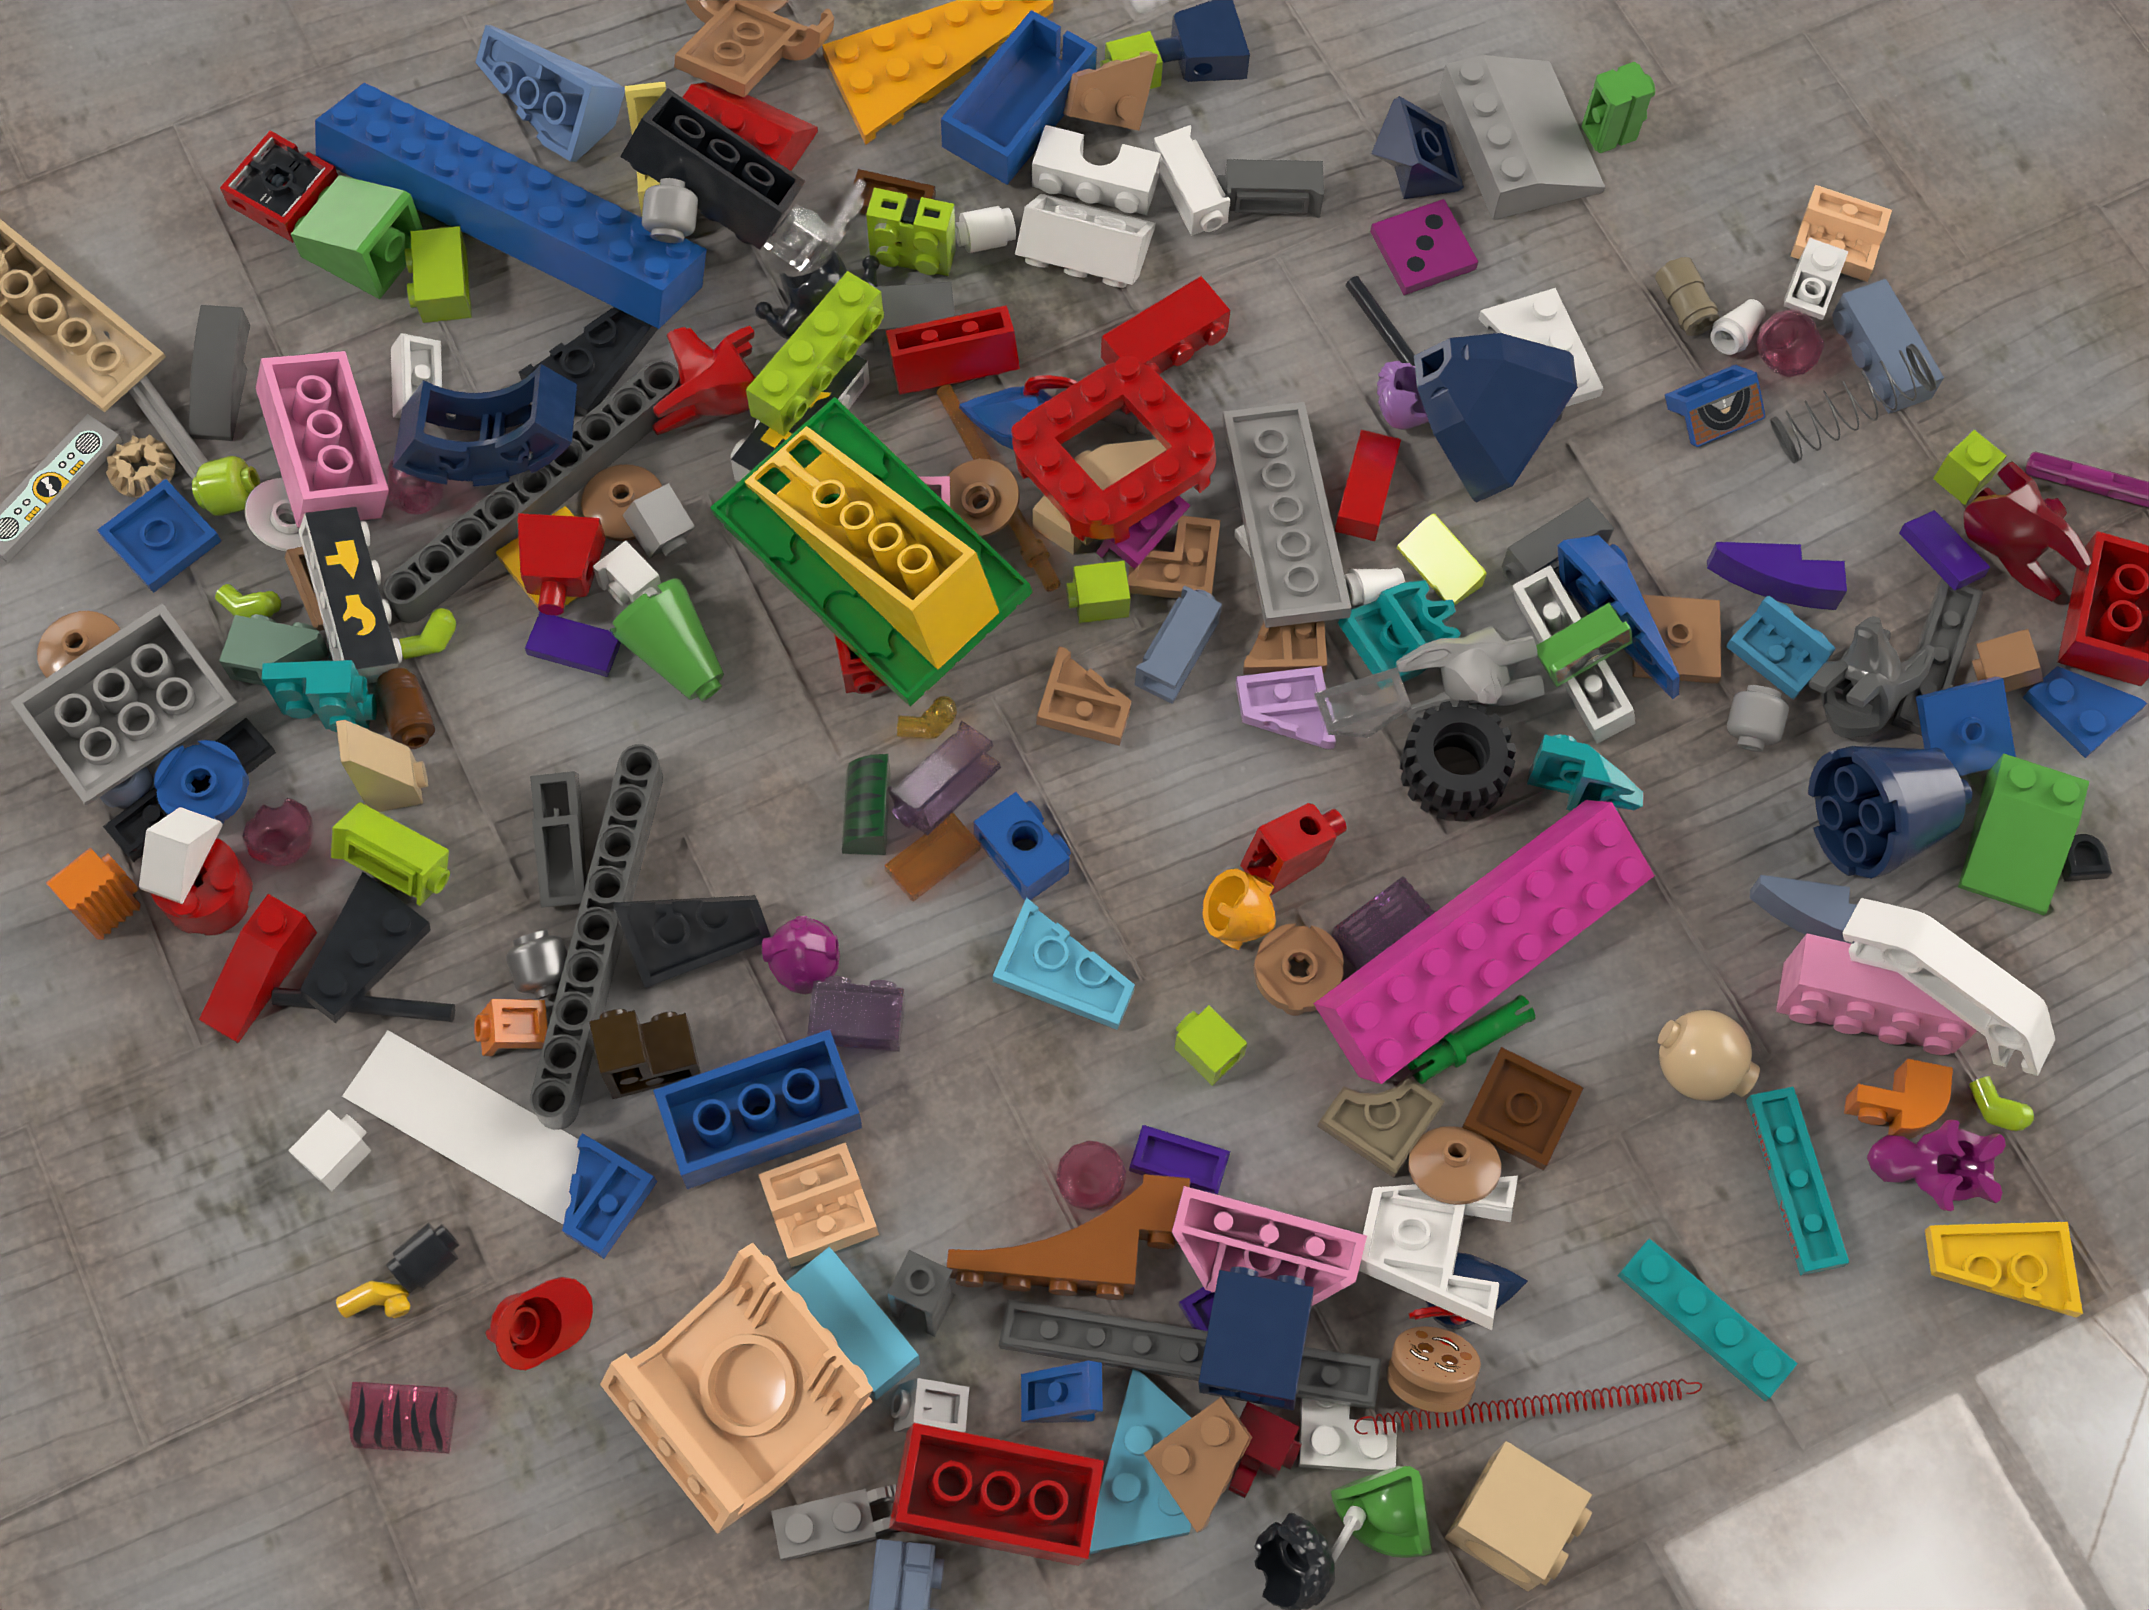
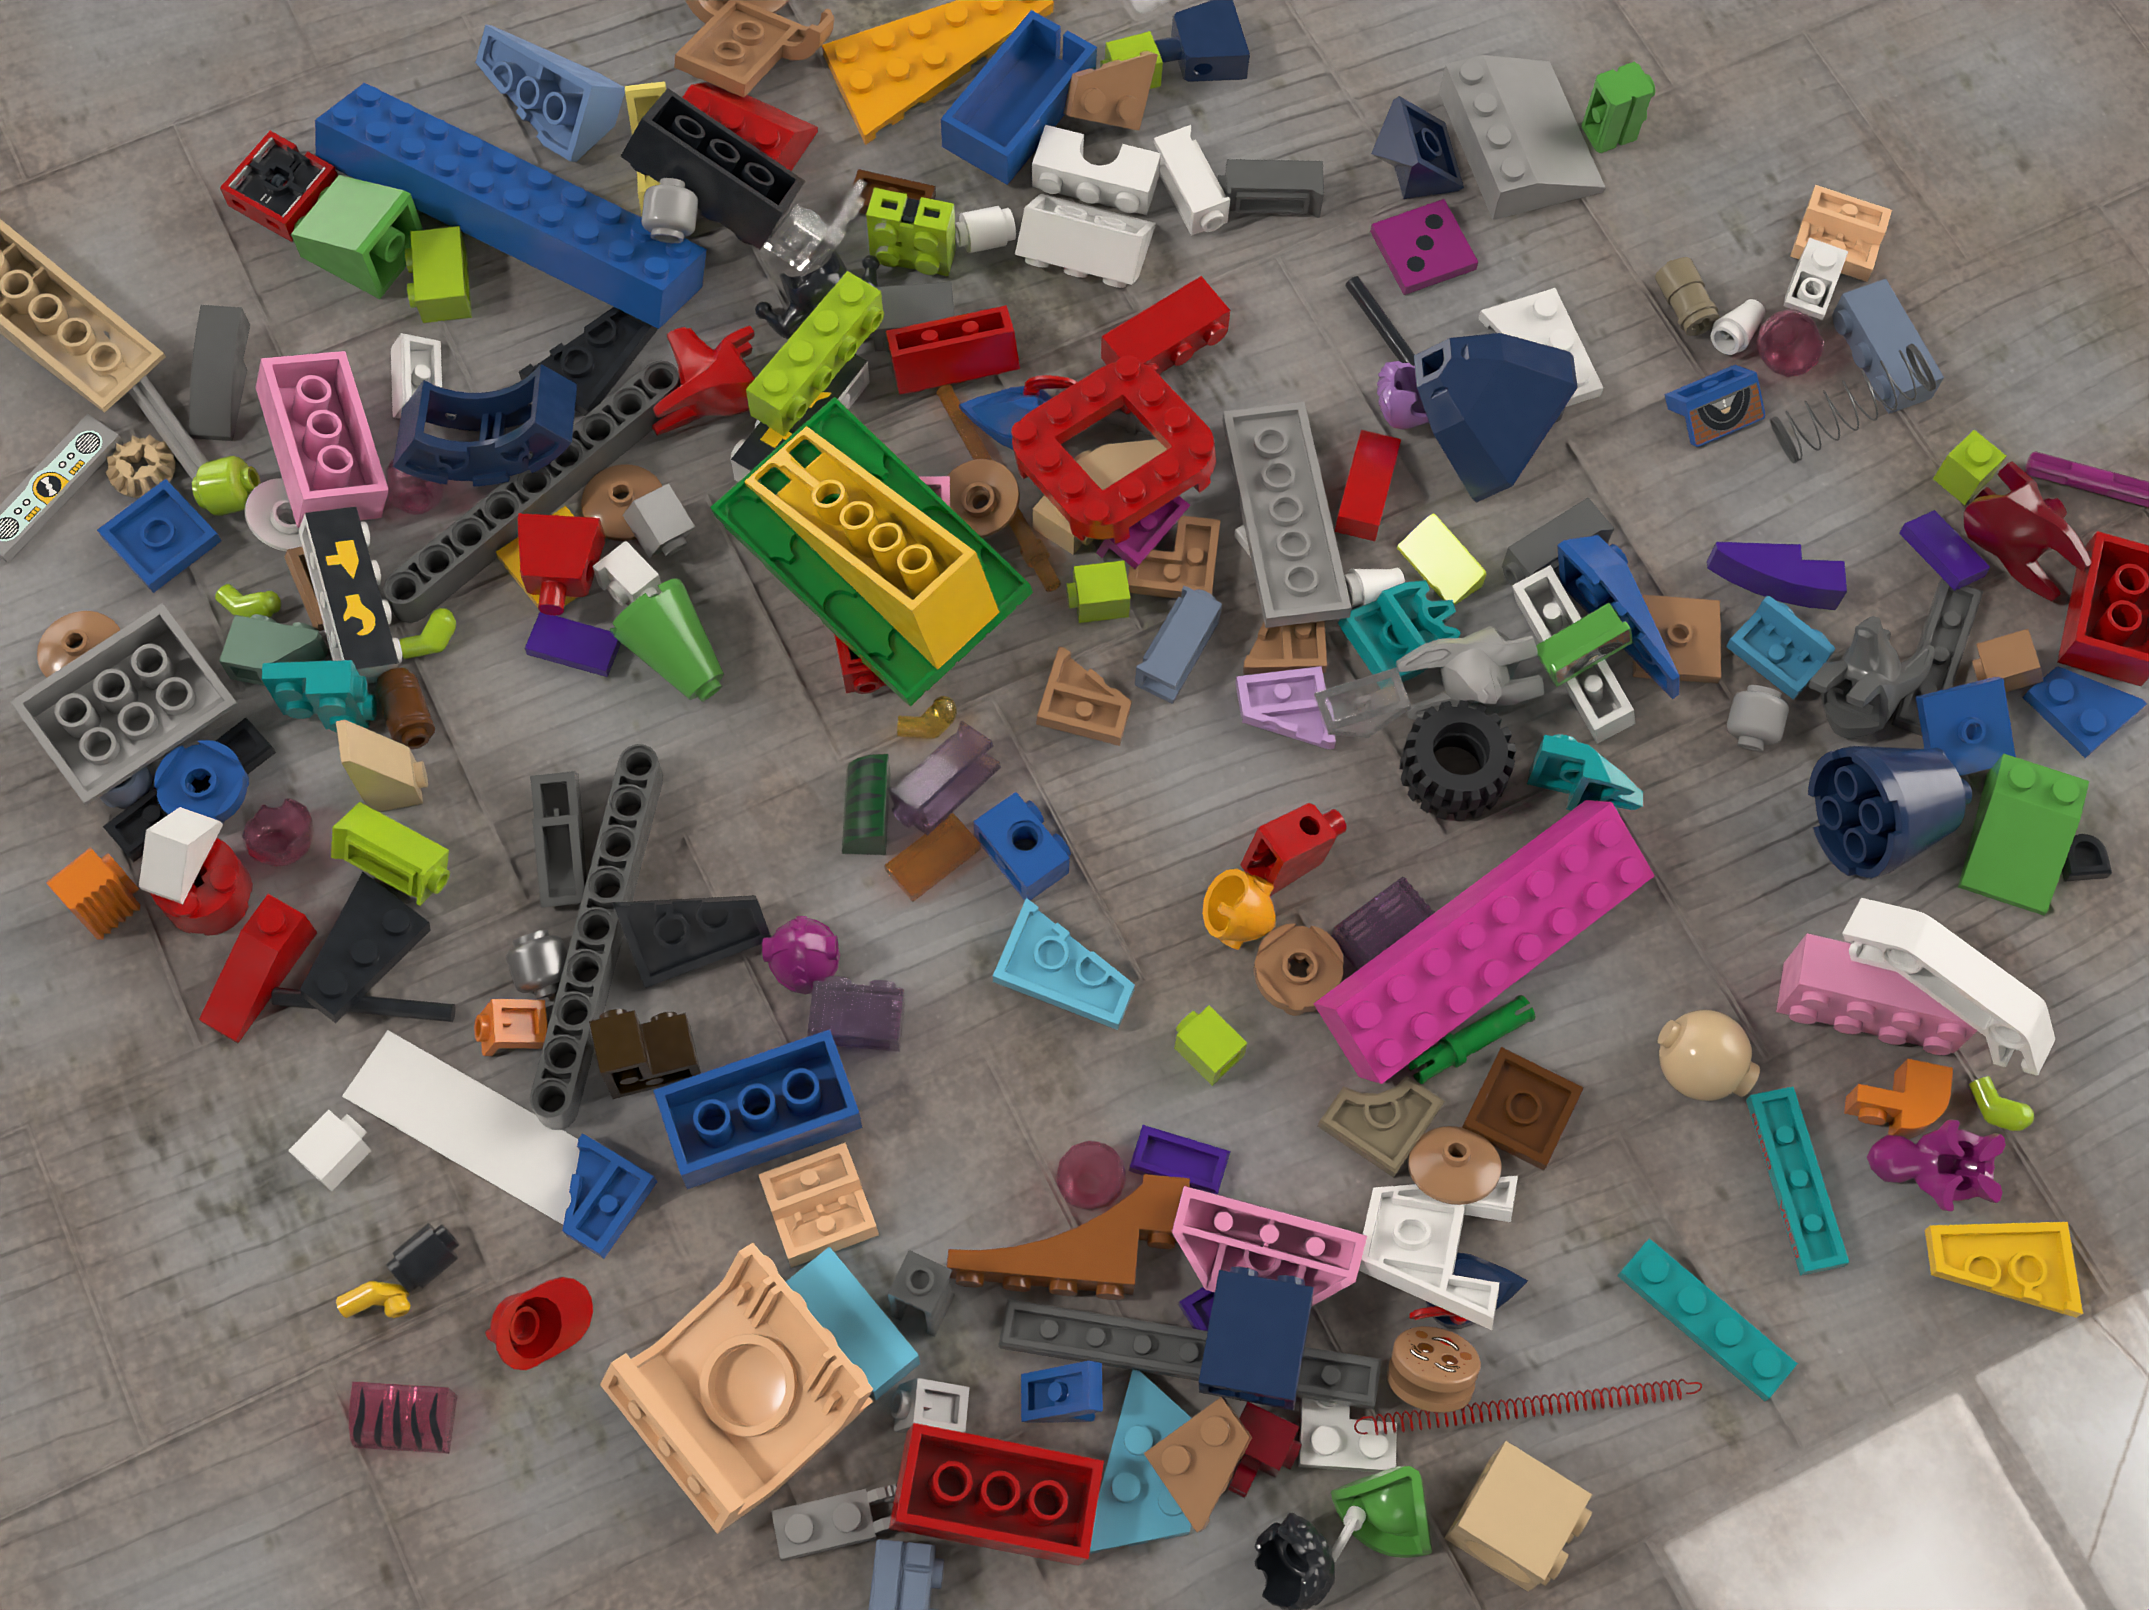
sand blue slope [1750,875,1857,944] -> none

